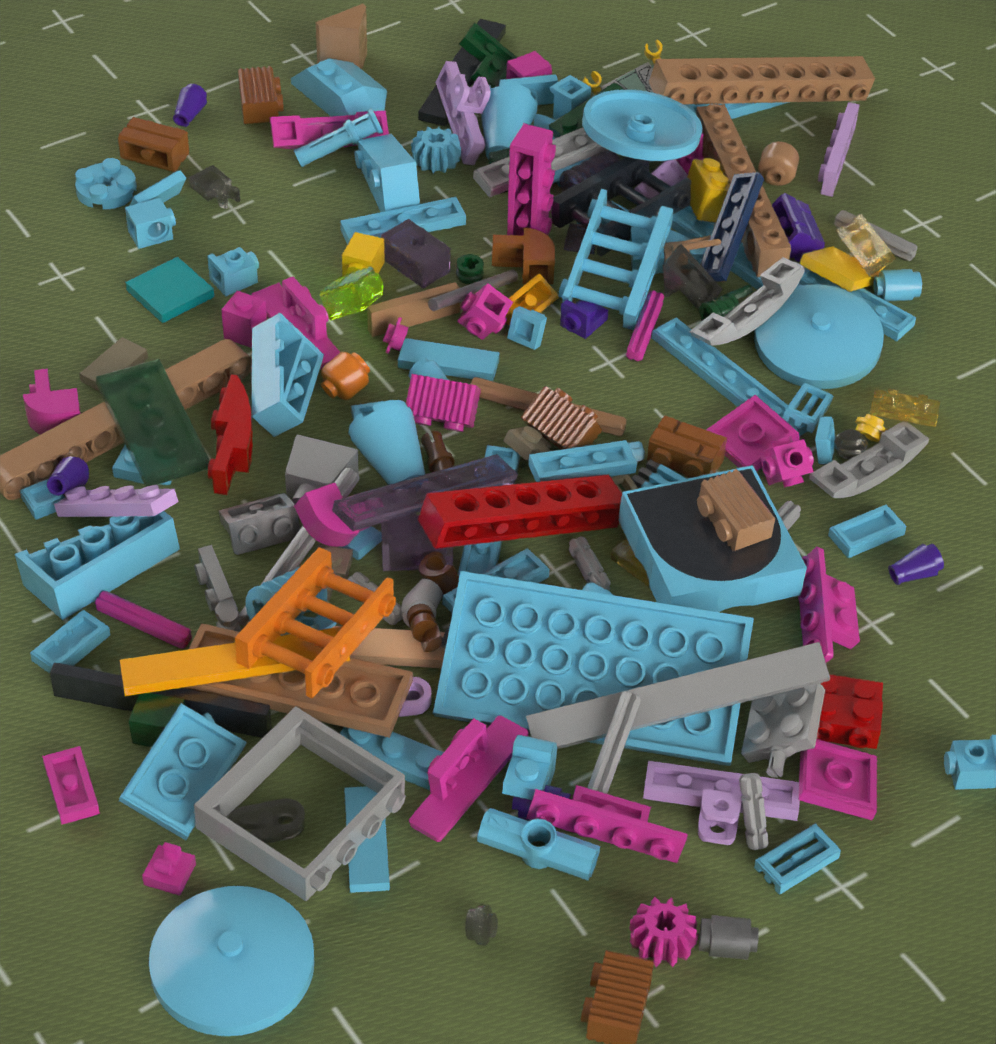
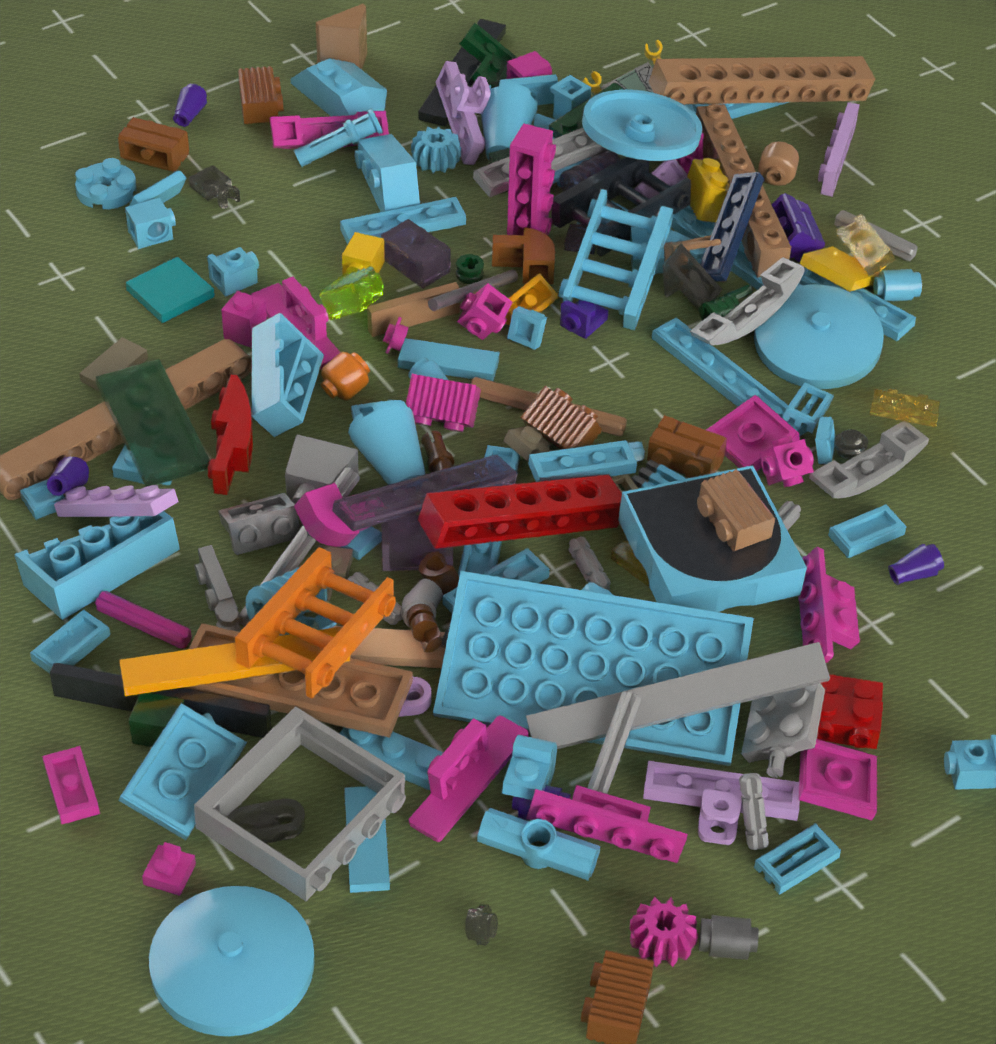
dark pink brick [23,369,81,435] -> none
dark pink axle [626,290,664,362] -> none
yellow plate [855,414,887,442] -> none

